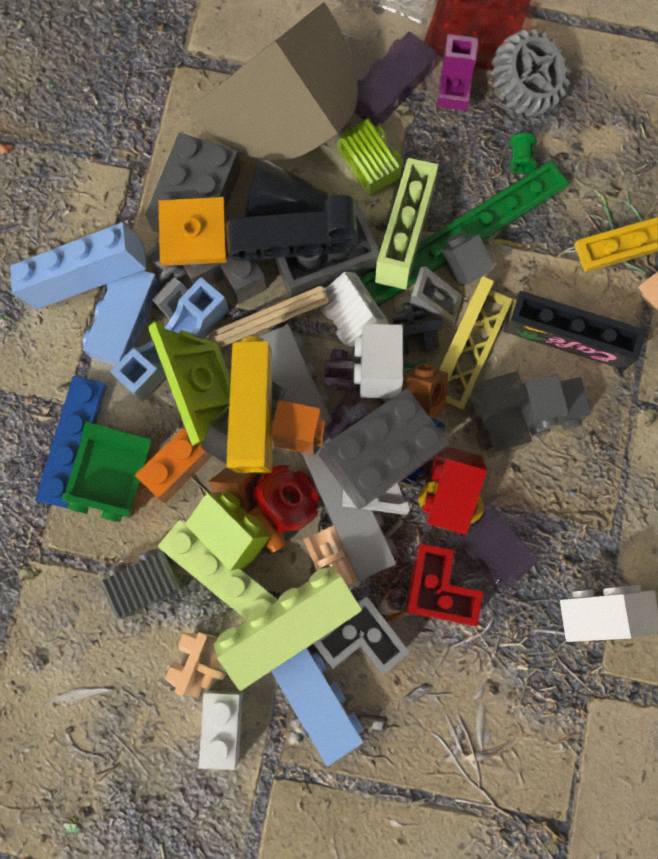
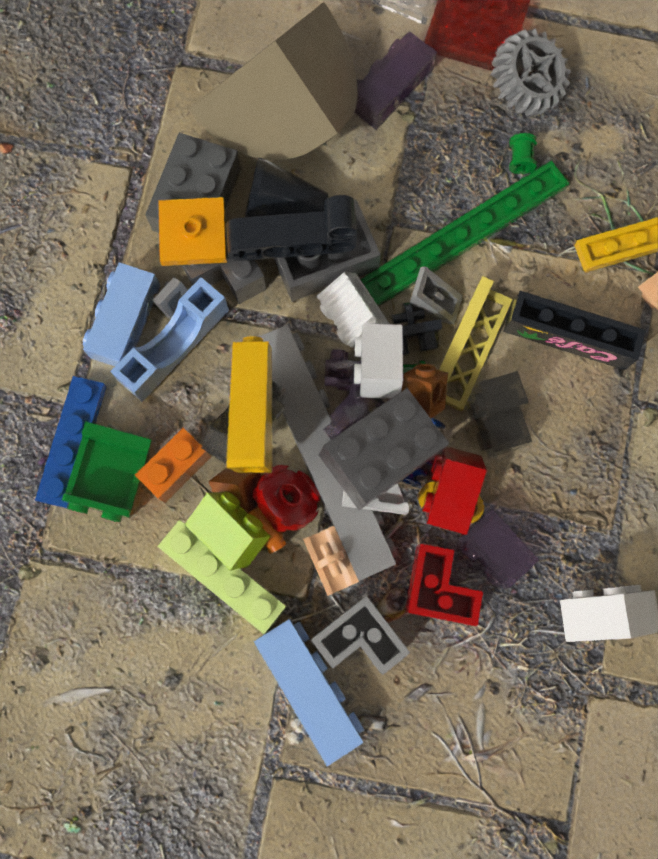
light blue brick [10,222,146,310] -> none
dark grey brick [100,549,184,619] -> none
light grey bush [146,244,185,285] -> none
lime wing [148,321,231,446] -> none
light nougat hips [165,632,227,698] -> none
white brick [199,690,243,770] -> none
tan axle [209,286,329,348] -> none
yellowish green brick [213,566,362,691] -> none
orange brick [271,400,326,455] -> none
lime brick [338,118,403,196] -> none
yellowish green brick [375,158,439,290] -> none
magenta brick [437,34,478,111] -> none
dark grey brick [440,232,494,284] -> none
dark grey brick [511,375,591,436] -> none

